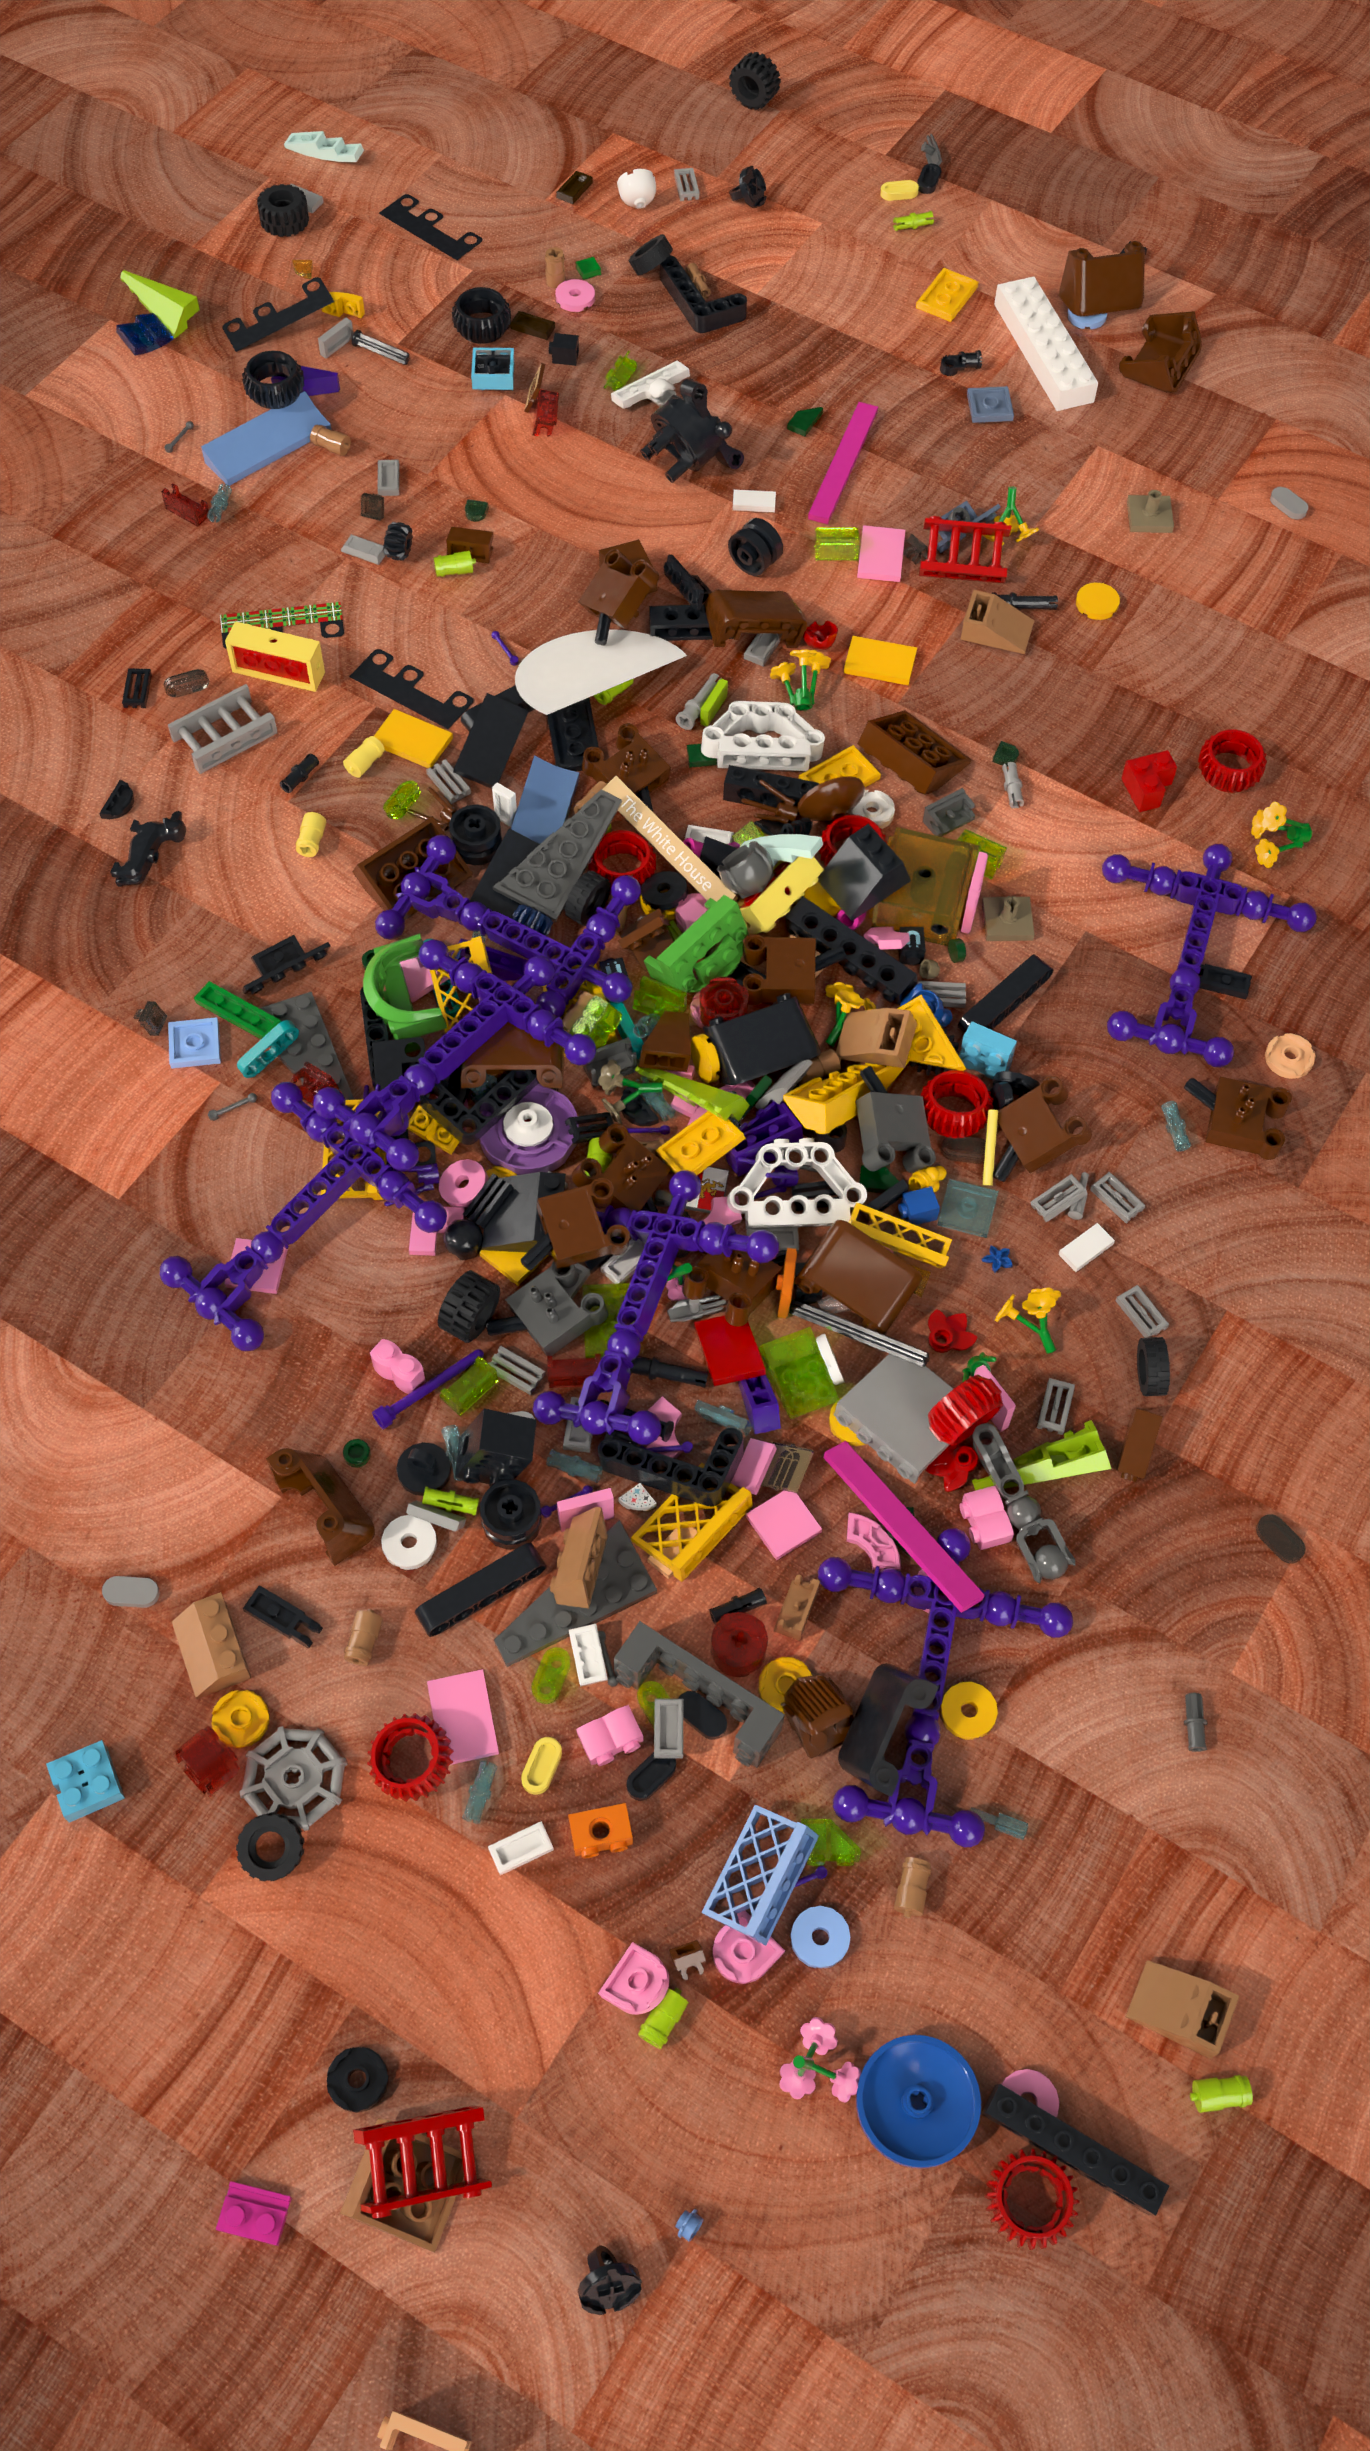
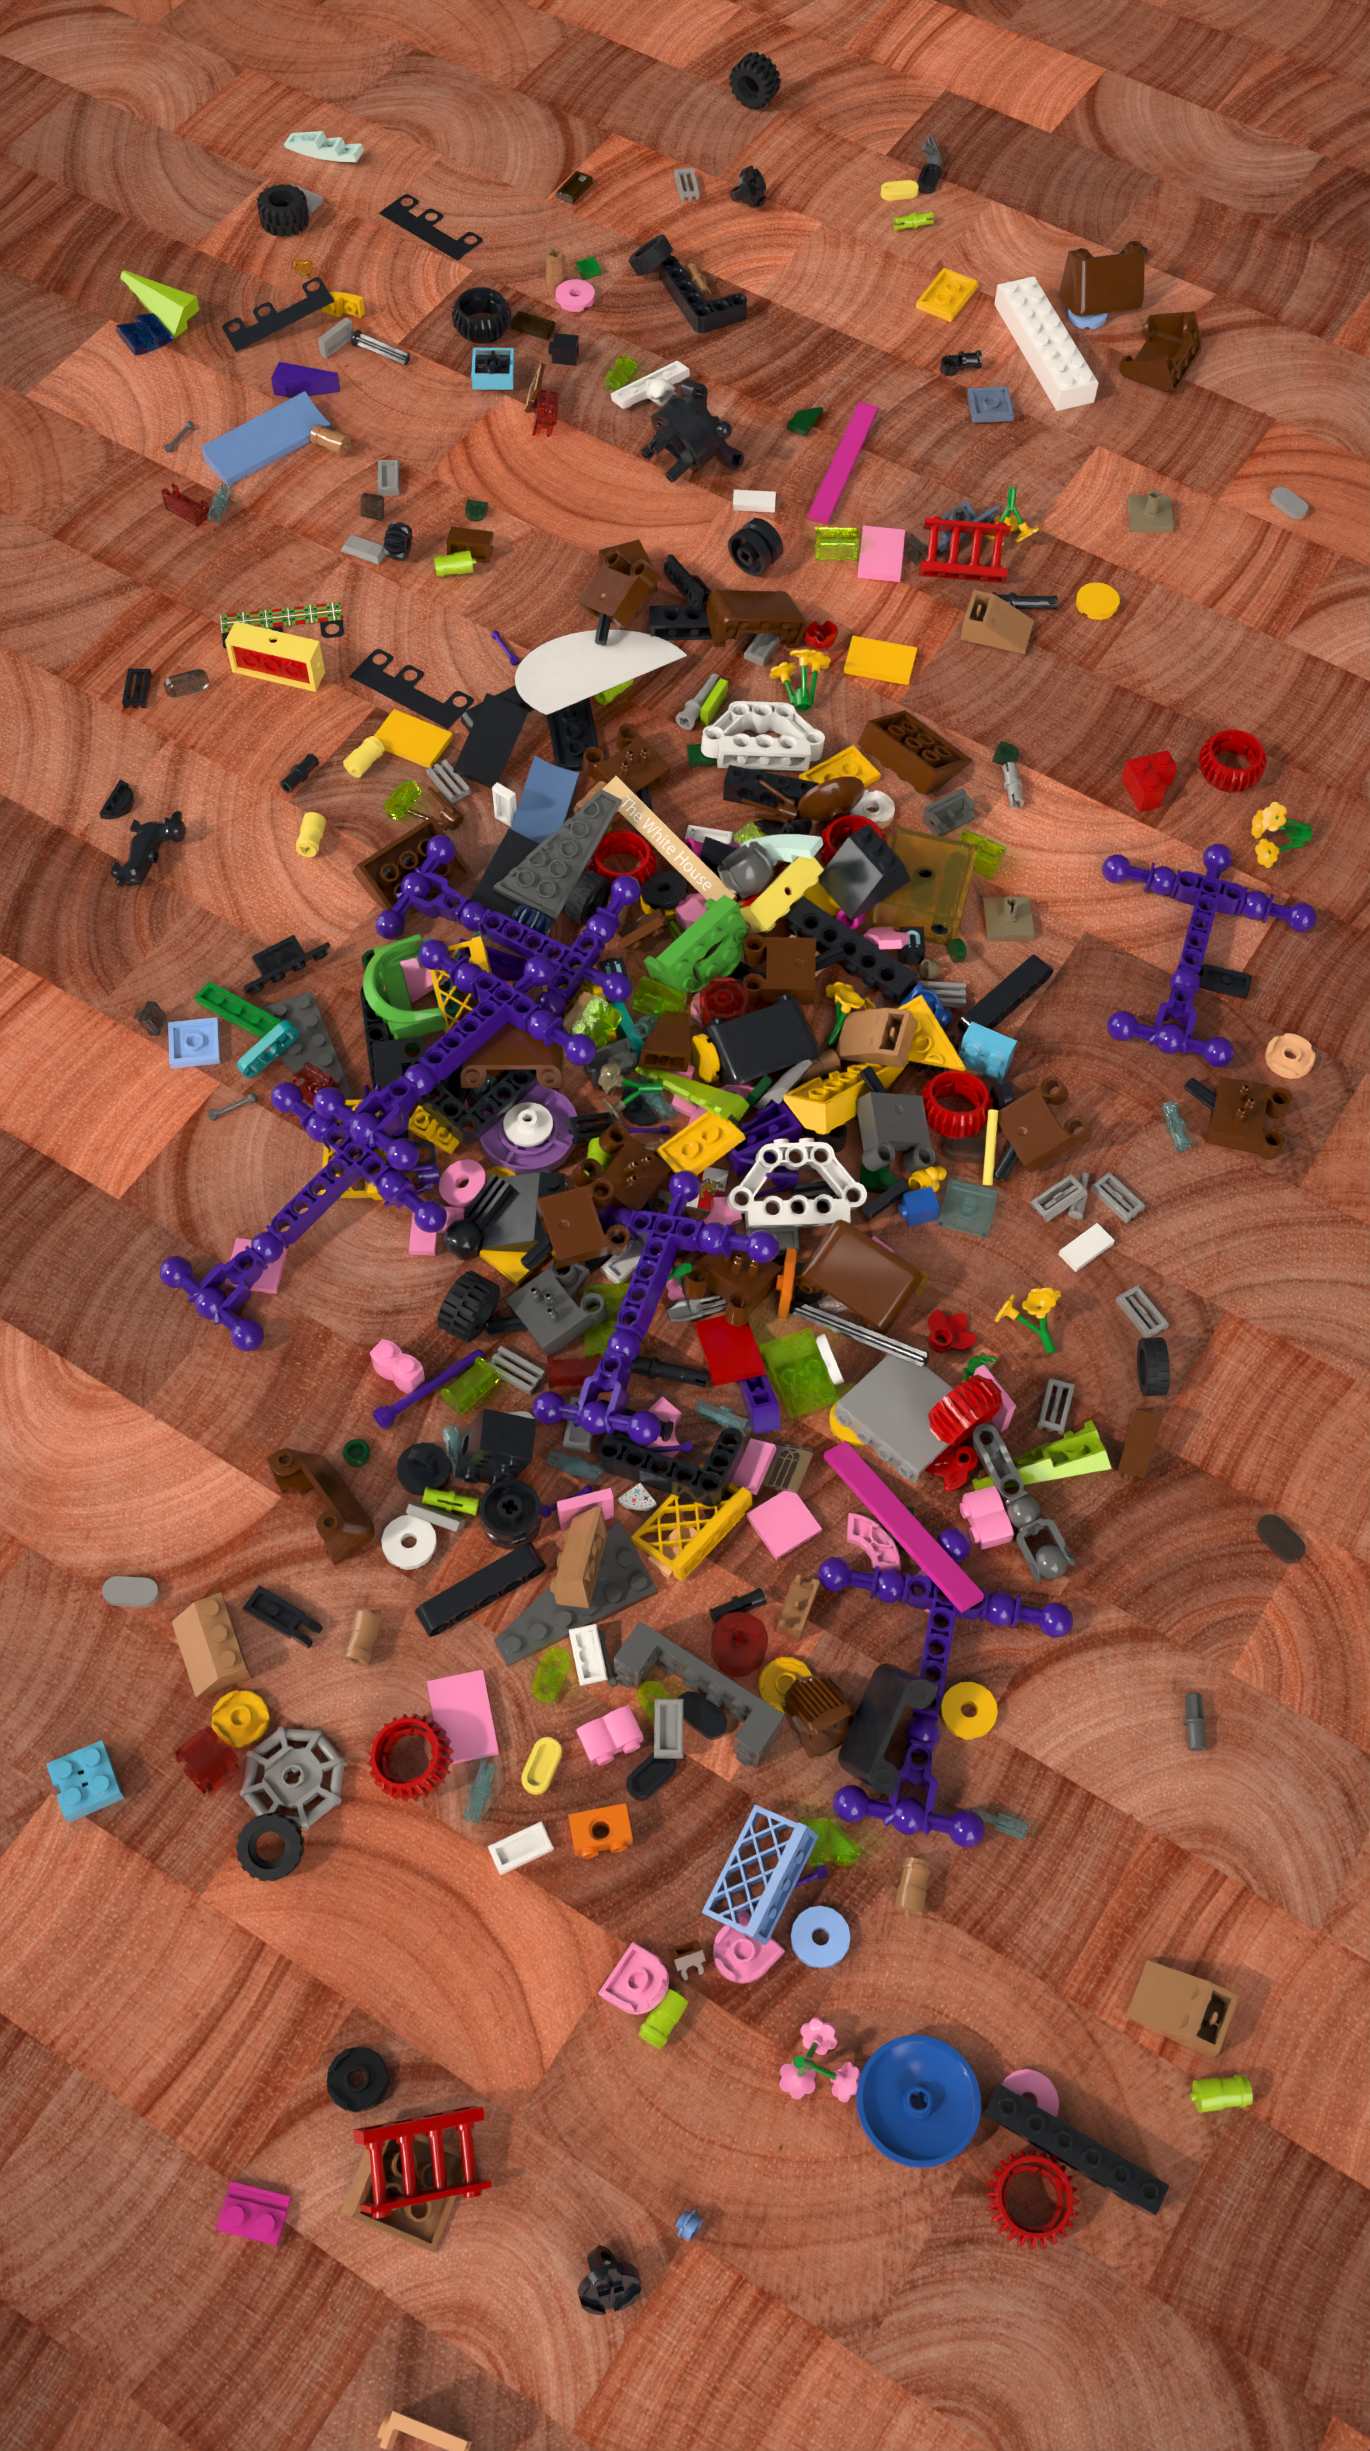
light grey fence [168,684,278,774] -> none
black gear [242,351,305,409] -> none
black wheel [449,804,502,866] -> none
white cylinder [617,169,656,209] -> none
yellow fence [848,1203,952,1269] -> none
bright pink tile [961,852,988,934] -> none
blue plant [982,1245,1013,1273] -> none
black tile [993,1071,1040,1098] -> none

